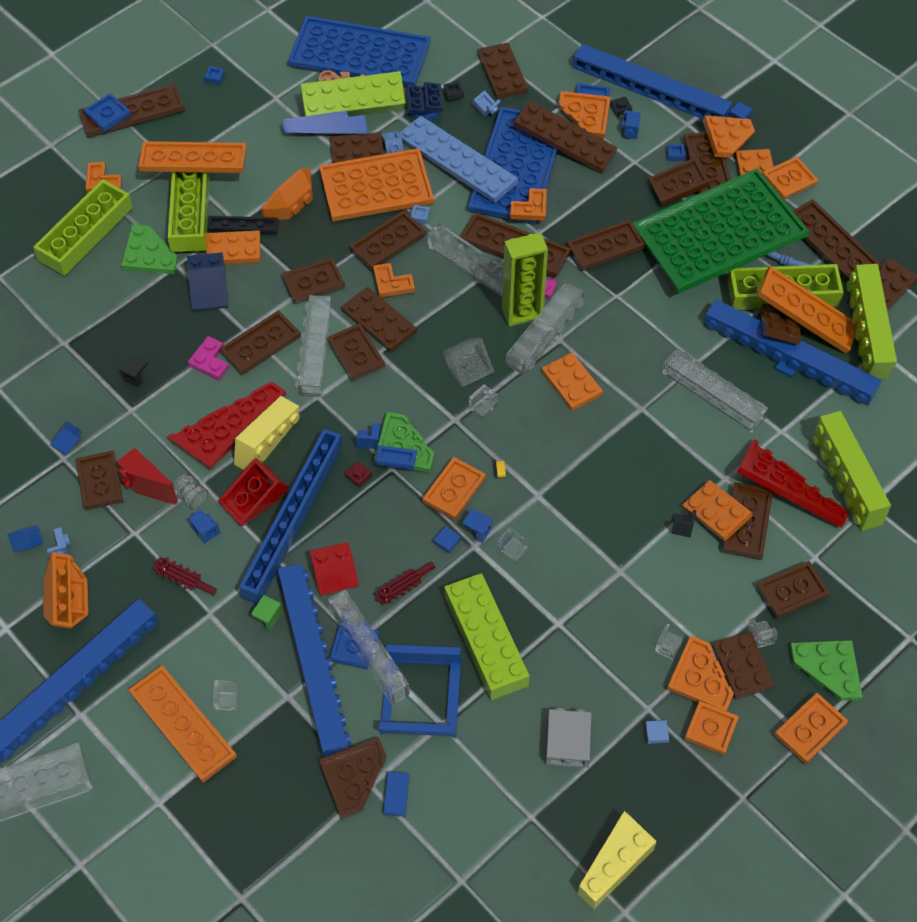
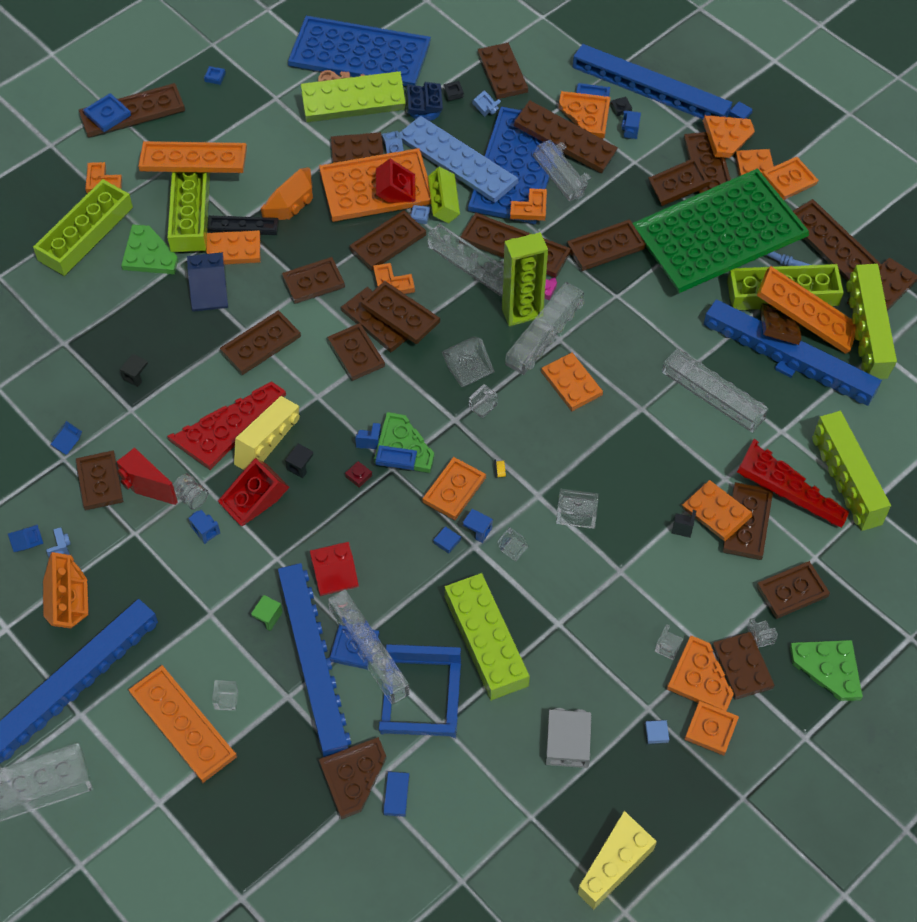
dark red piece [152,556,217,596] -> none
dark pink plate [188,336,229,381] -> none
blue brick [239,429,343,604] -> none
wedge [283,111,367,134] -> none
clear brick [295,295,332,397] -> none
dark red piece [374,561,436,605] -> none
blue tile [667,144,686,161] -> none
orange plate [774,693,849,764] -> none
none -> black panel [285,444,314,479]
none -> reddish brown plate [361,281,440,345]
none -> red slope [376,158,416,203]
none -> lime brick [428,167,460,223]
none -> clear brick [533,139,591,202]
none -> clear slope [556,489,599,529]

